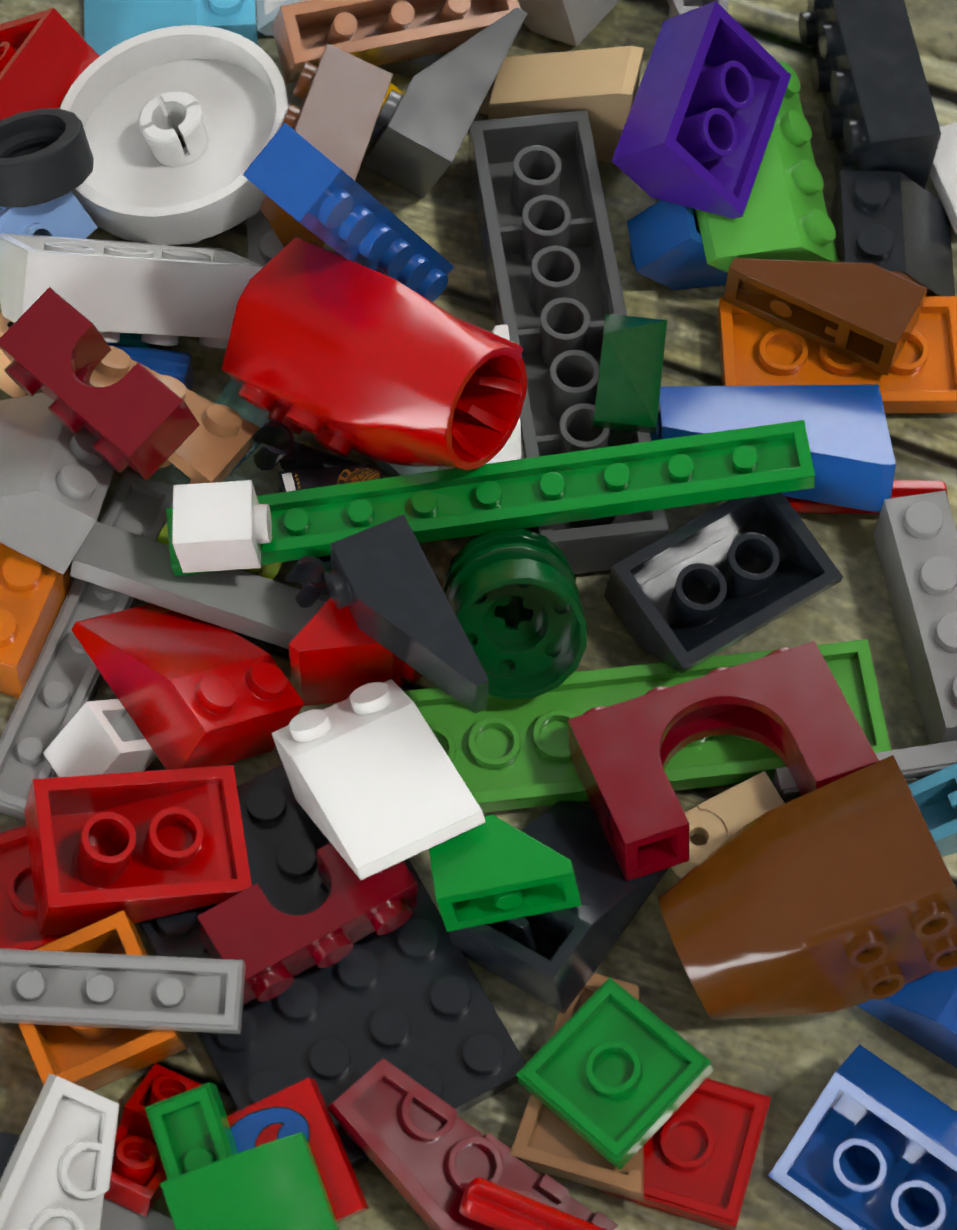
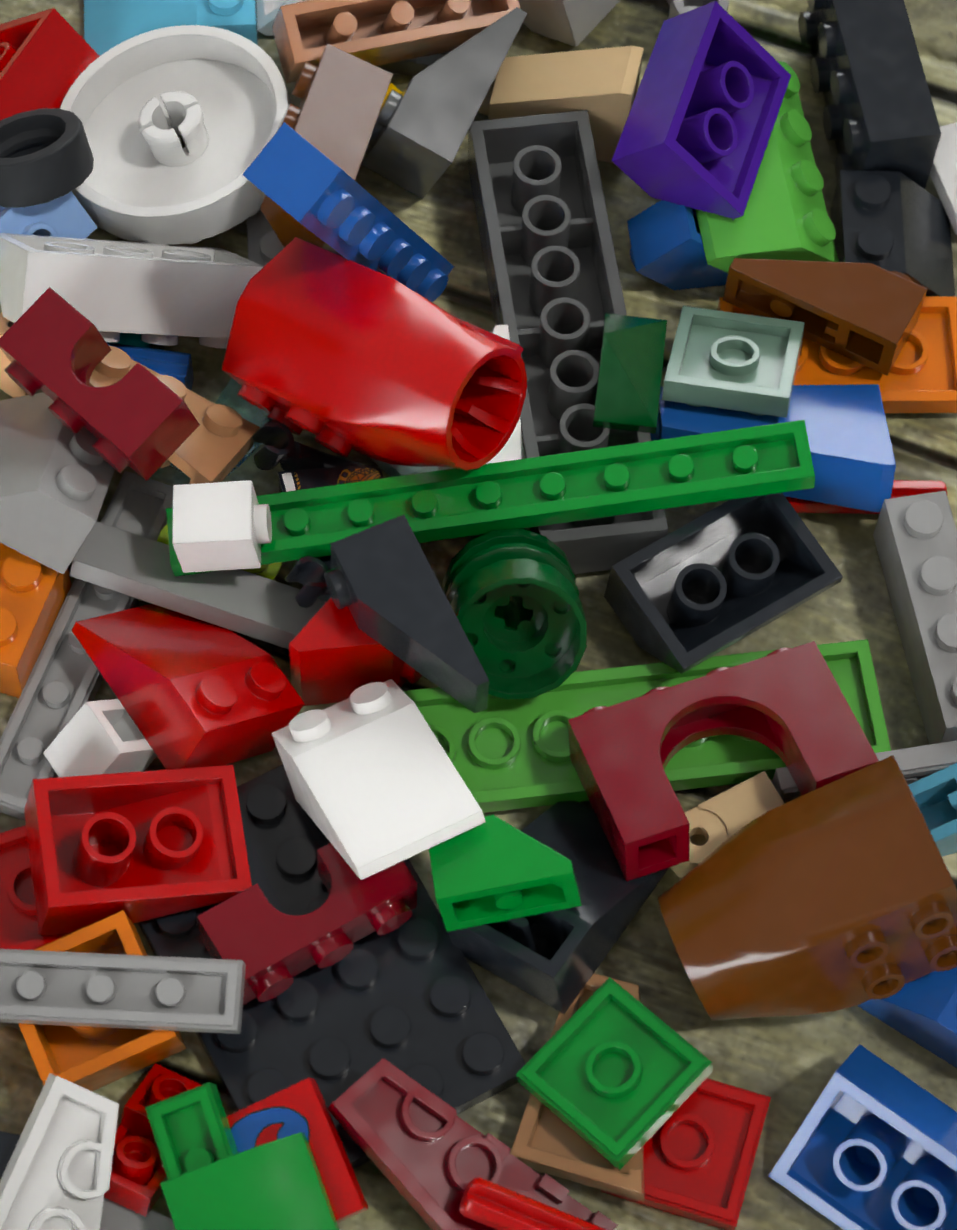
none -> sand green plate [662,306,805,418]

